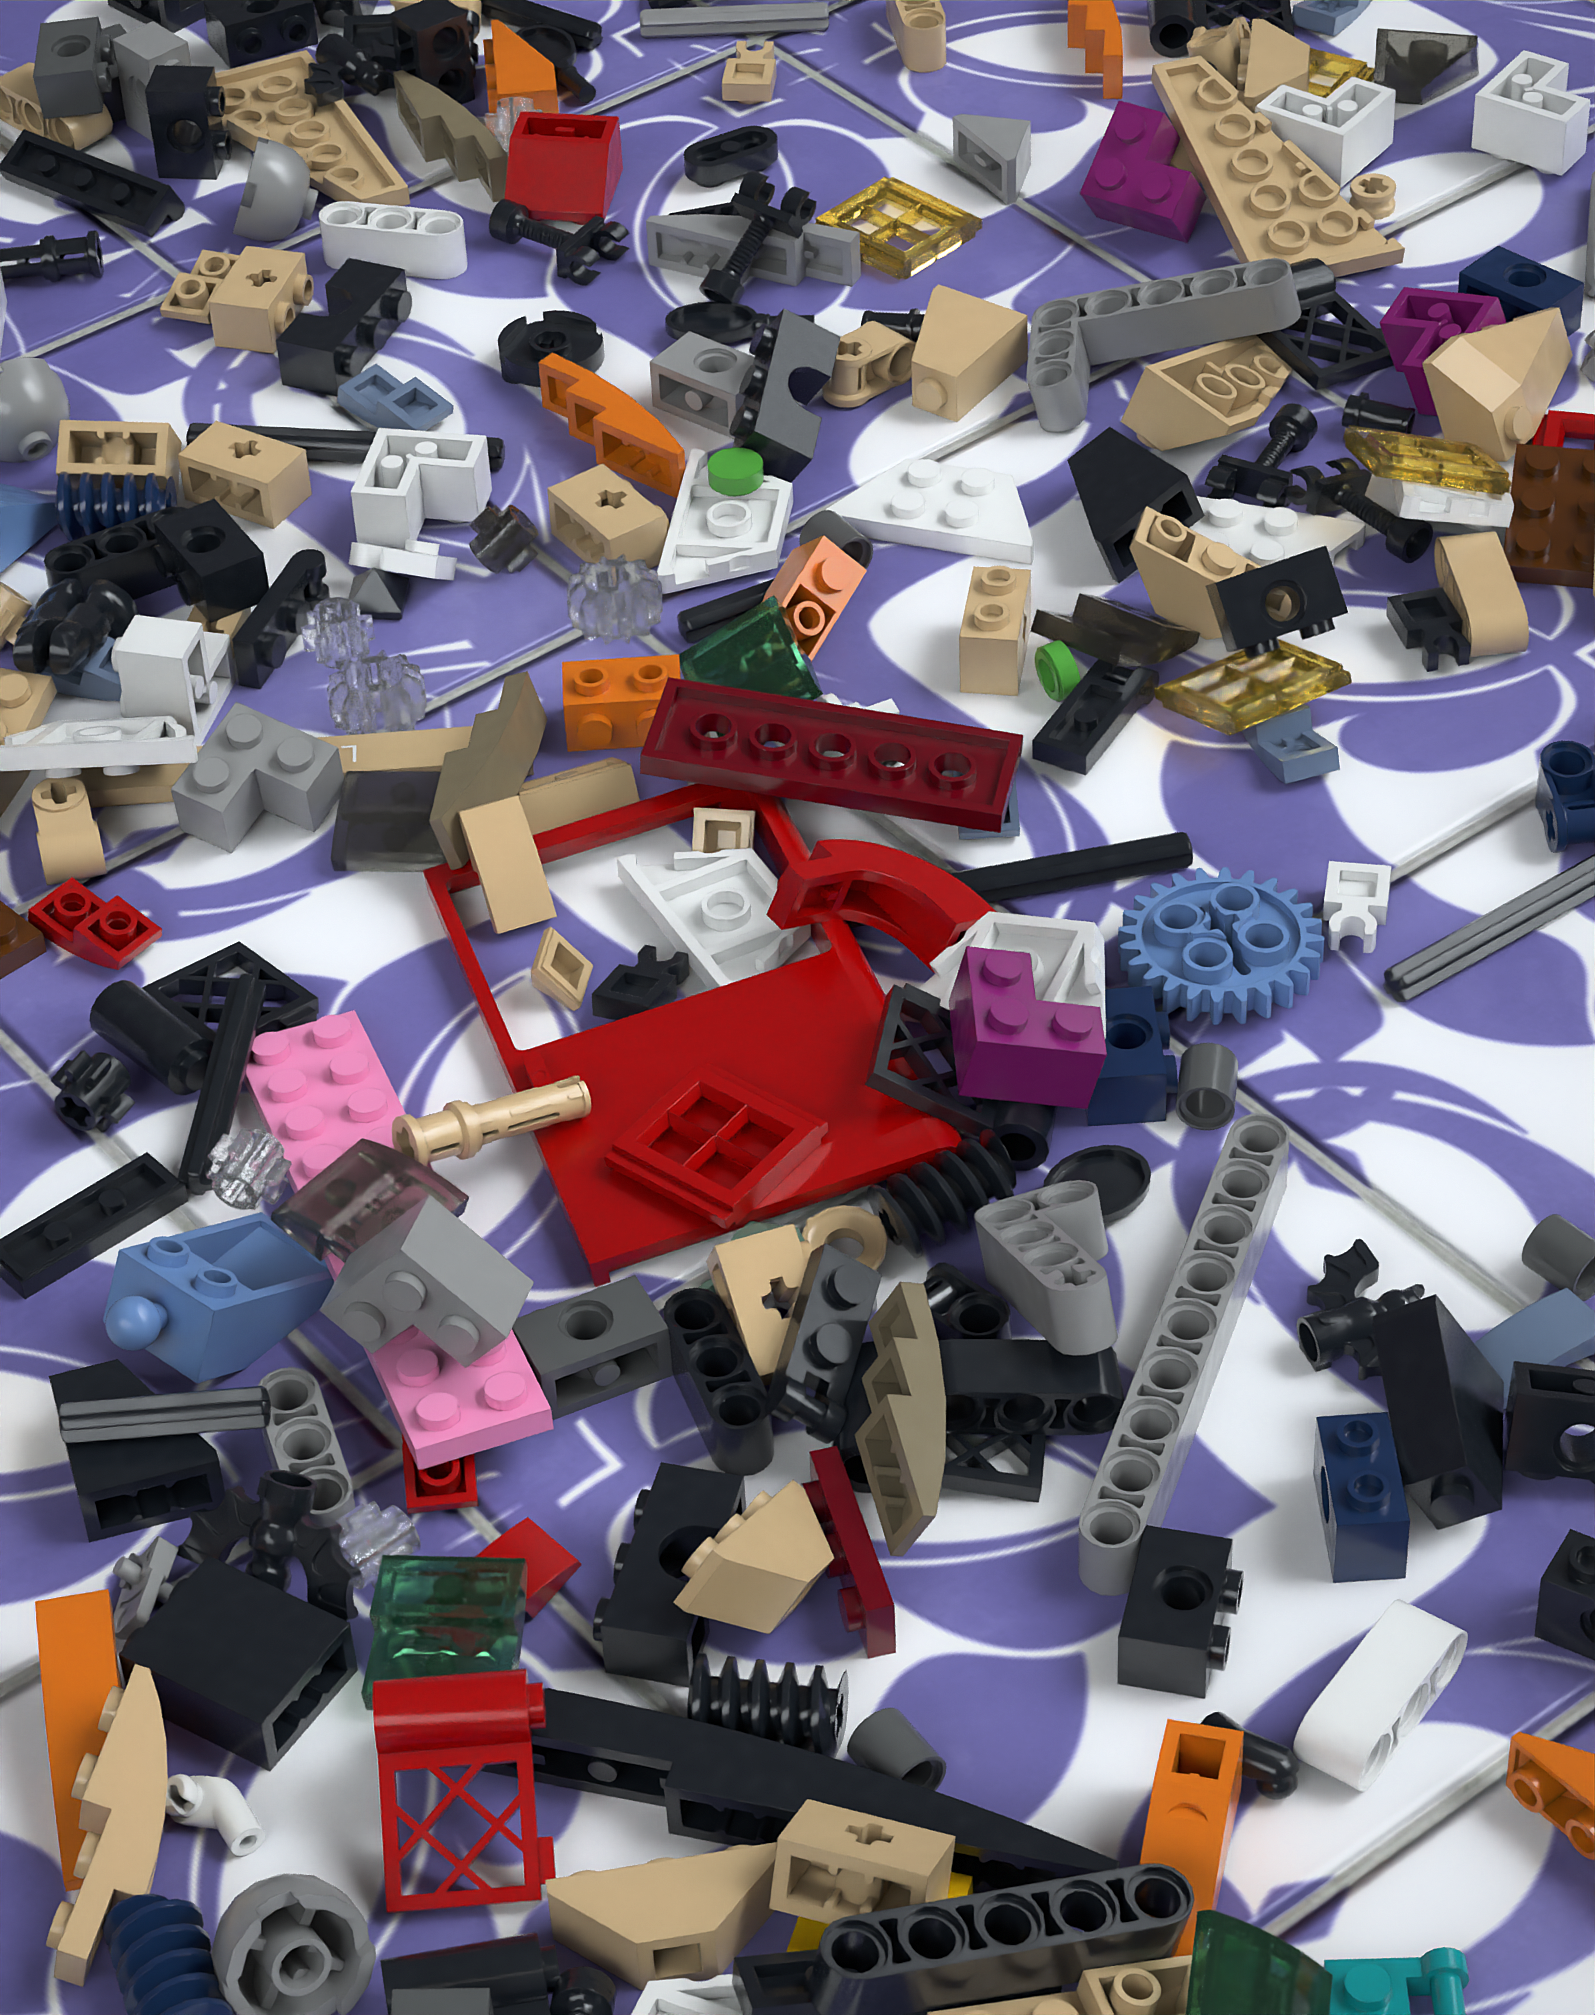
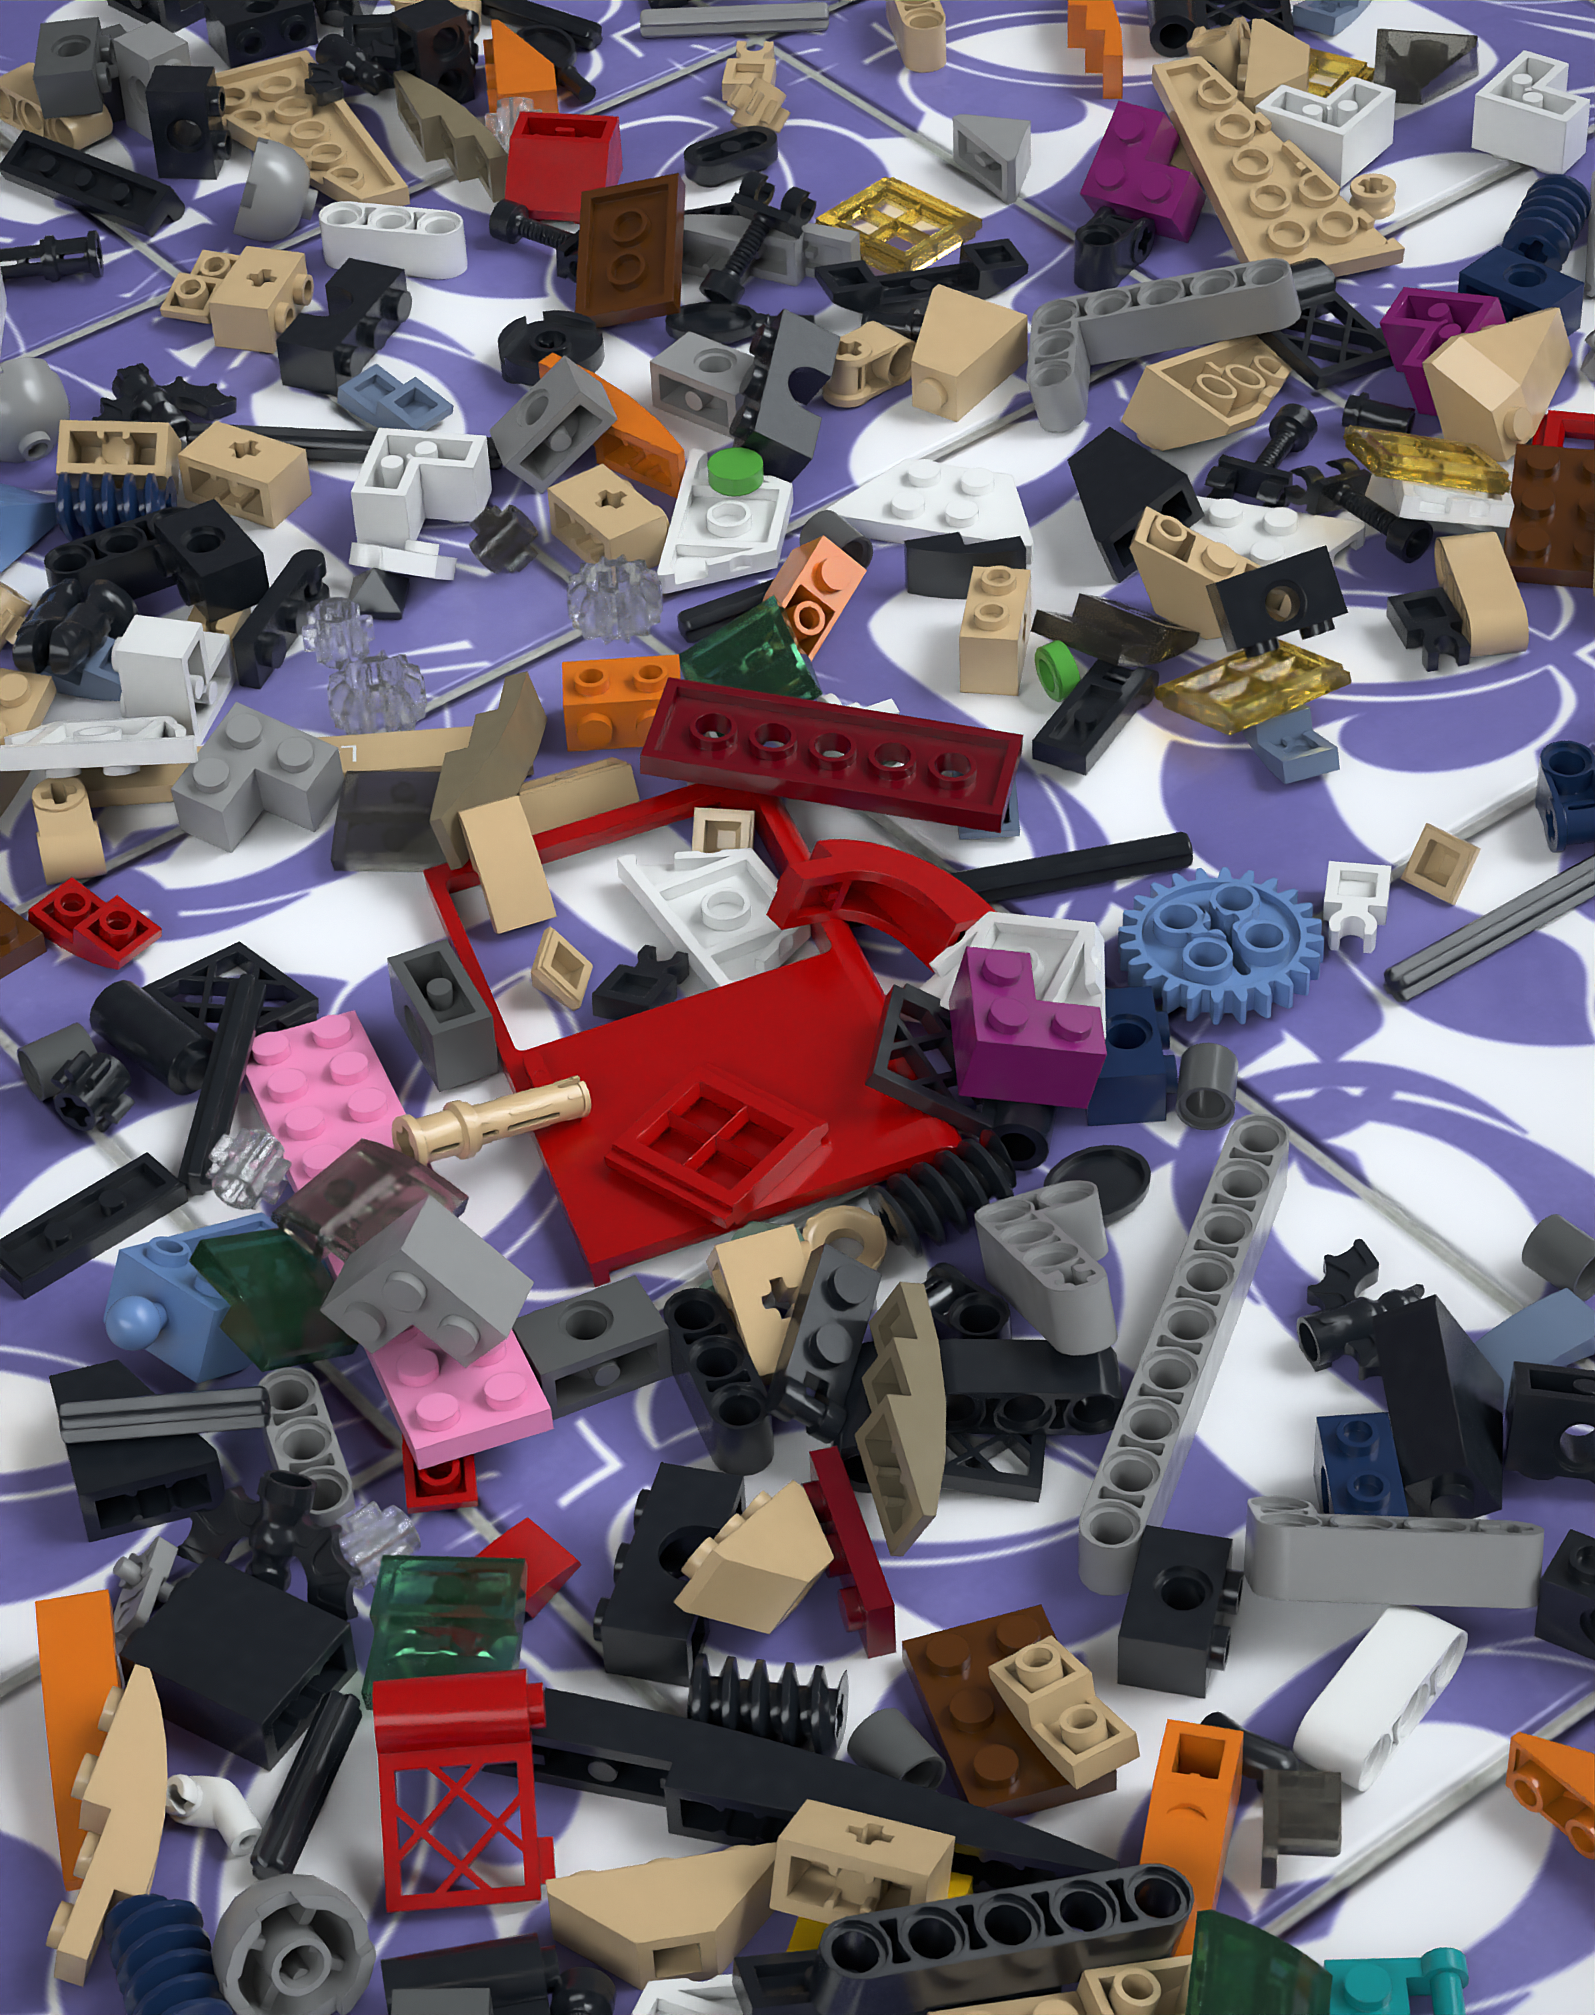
none -> dark grey beam [17,1022,97,1101]
none -> black animal [92,363,237,439]
none -> clear green slope [189,1225,359,1372]
none -> black axle [250,1690,362,1880]
none -> dark grey brick [387,939,499,1092]
none -> light grey brick [489,355,618,494]
none -> reddish brown plate [575,173,686,328]
none -> tan gear [726,77,791,134]
none -> black slope [814,238,1029,314]
none -> reddish brown plate [902,1604,1117,1819]
none -> black slope [904,532,1026,600]
none -> tan slope [988,1635,1140,1789]
none -> black piece [1074,206,1156,292]
none -> light grey beam [1244,1496,1544,1609]
none -> clear smoke panel [1260,1769,1342,1889]
none -> tan slope [1401,823,1481,905]
none -> dark blue piece [1502,174,1592,272]

